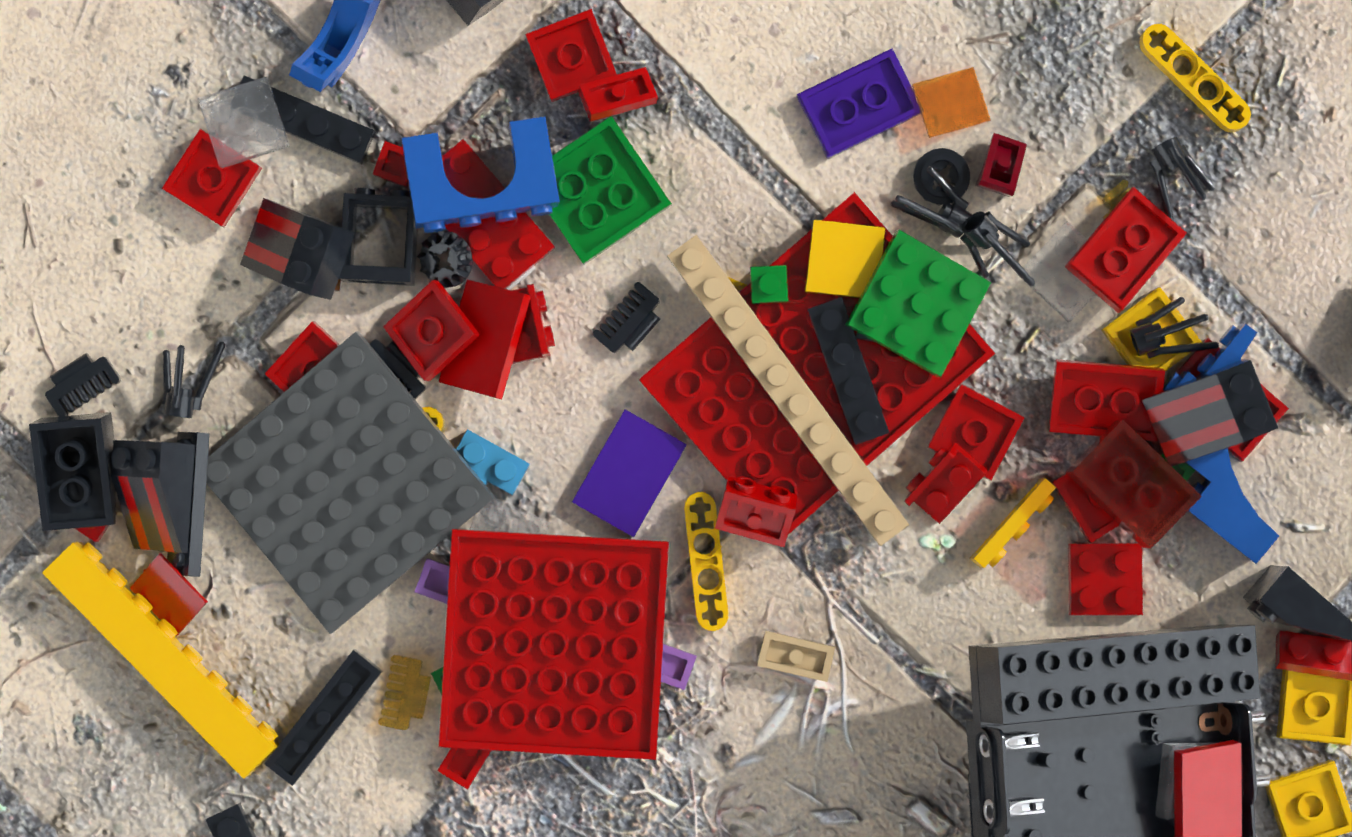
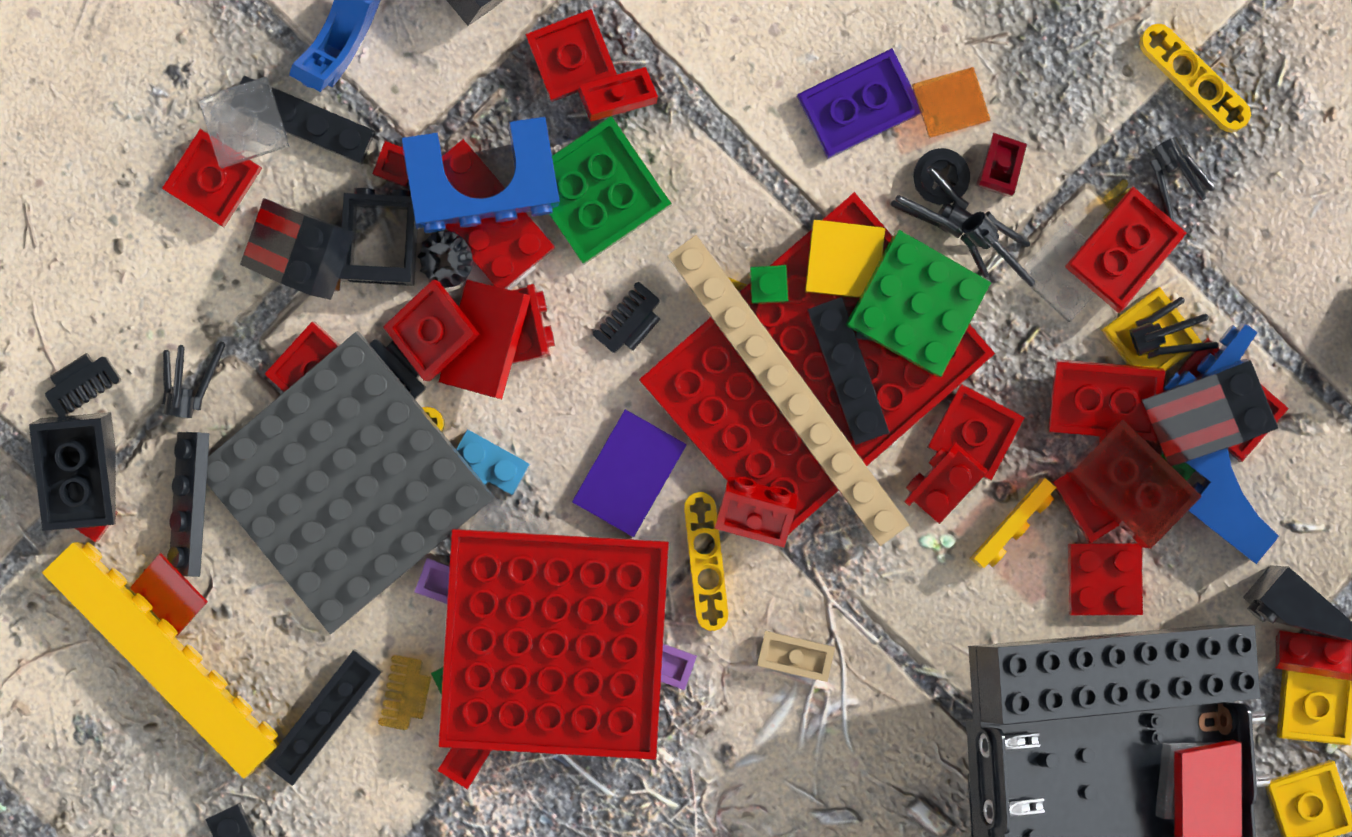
black slope [111,440,195,553] -> none

